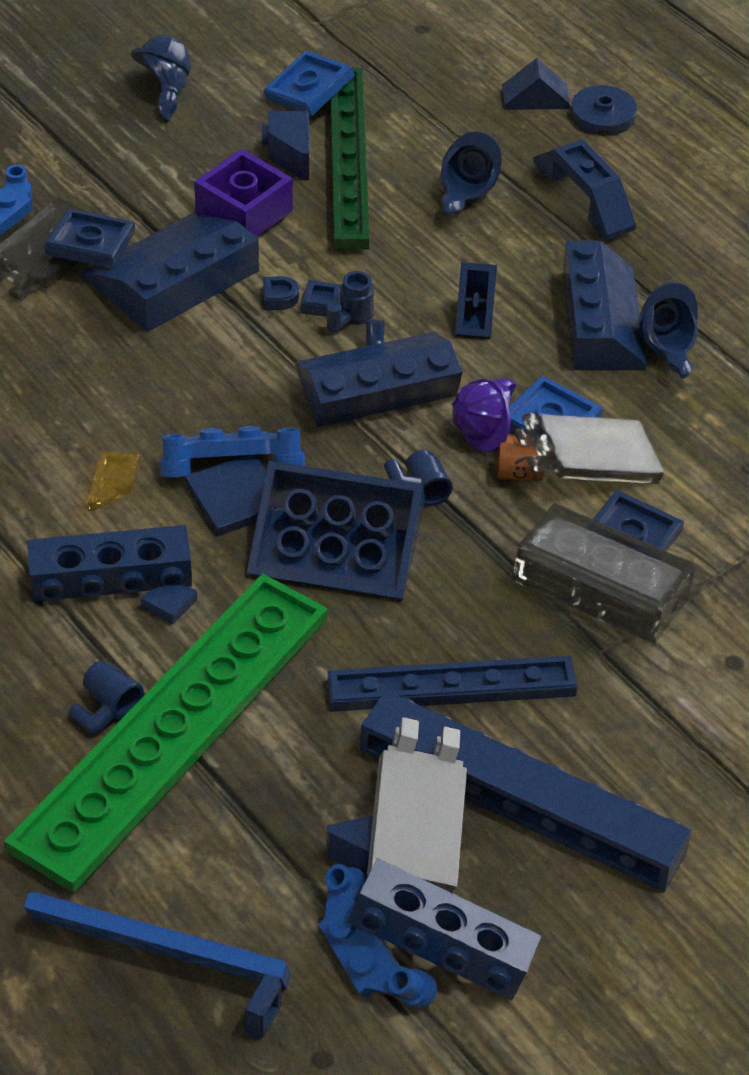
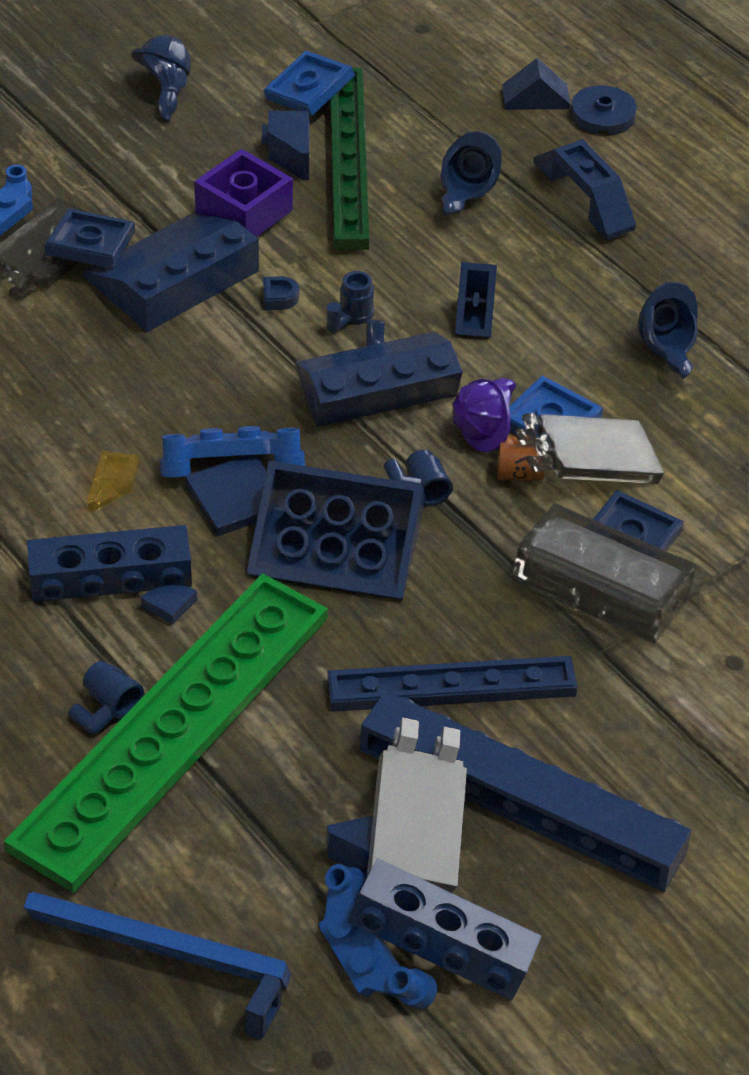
dark blue tile [301,280,341,317] -> none
dark blue slope [563,240,647,370] -> none

